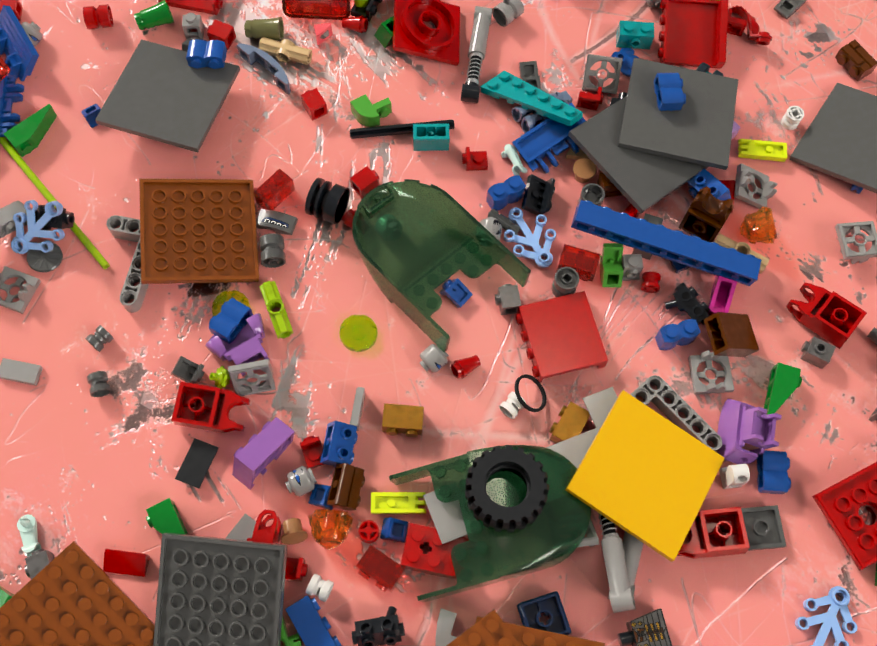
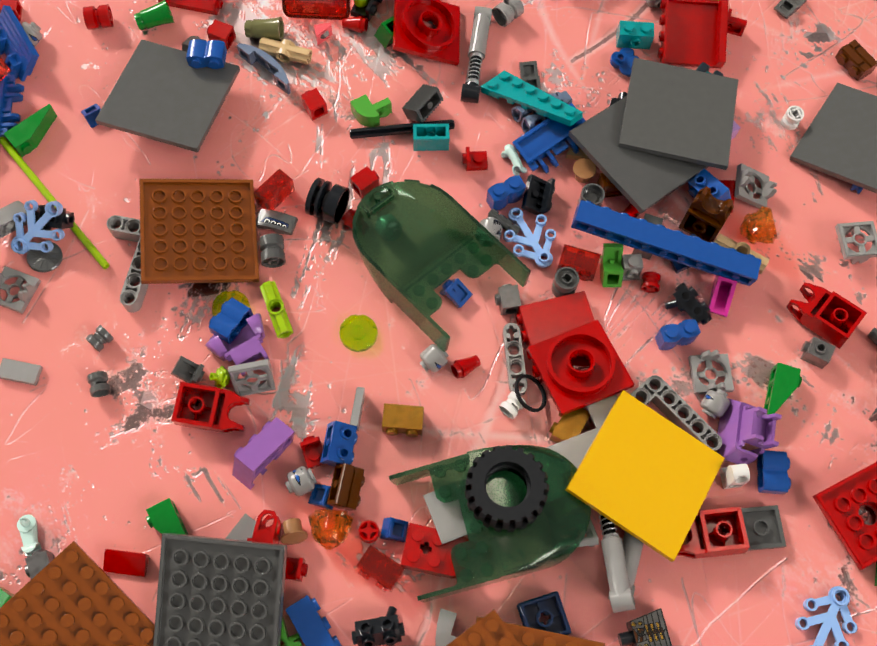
black piece [175,438,219,488] -> none
light grey brick [182,13,204,39] -> none
white wheel [306,574,334,602] -> none
neon yellow hinge [371,492,426,514] -> none
red bracket [576,87,604,111] -> none
light grey piece [582,54,623,94] -> none
blue brick [654,73,686,111] -> none
reddish brown brick [704,312,759,357] -> none
red plant [730,5,772,45] -> none
neon yellow hinge [738,139,787,162] -> none
none -> dark grey brick [402,84,443,123]
none -> light grey beam [502,323,527,396]
none -> red piece [527,320,634,416]
none -> light grey head [700,389,731,419]

